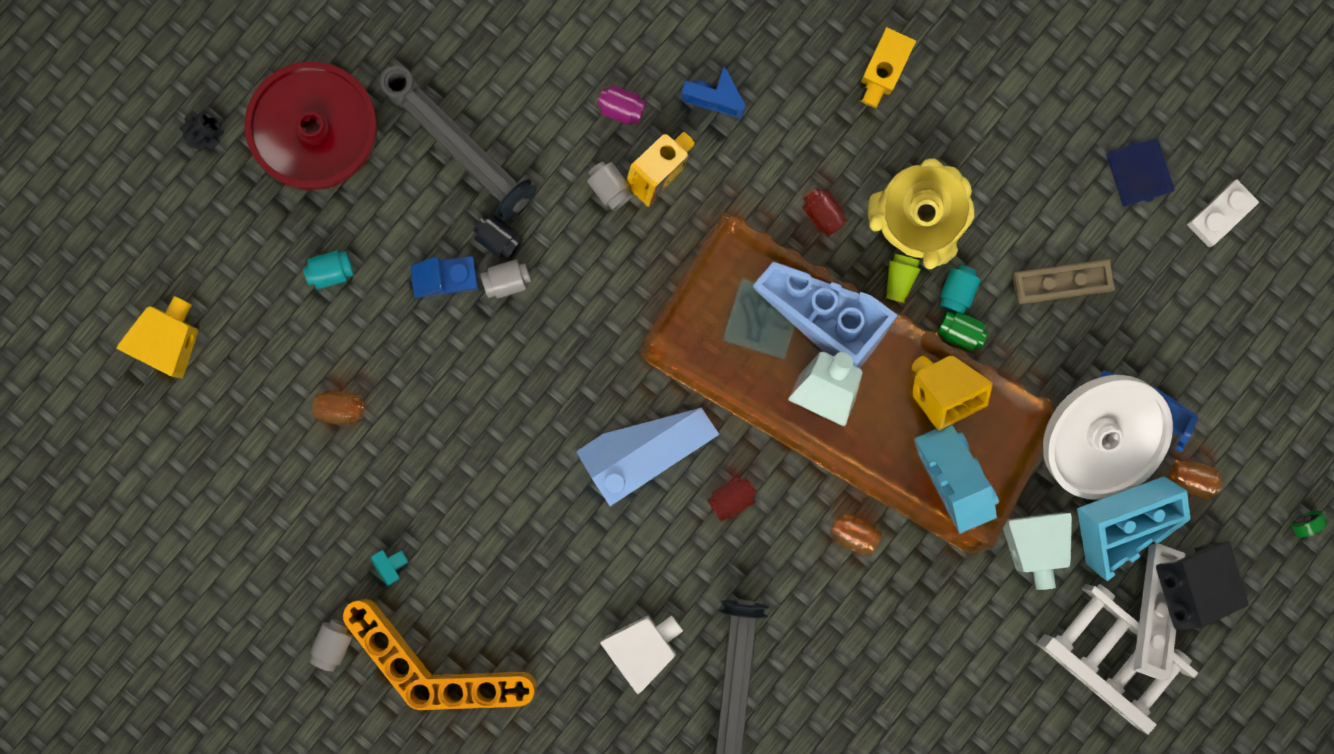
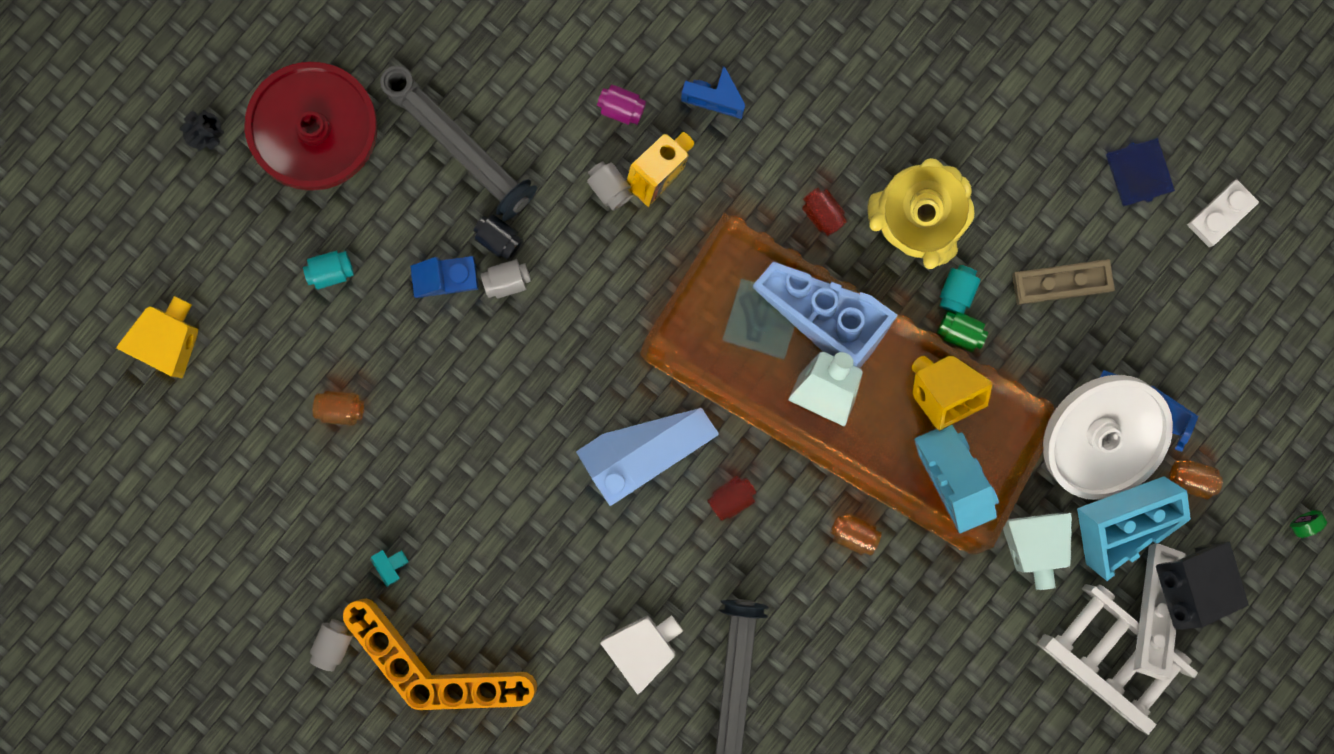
yellow torso [859,27,916,108] -> none
lime cone [885,254,921,303] -> none

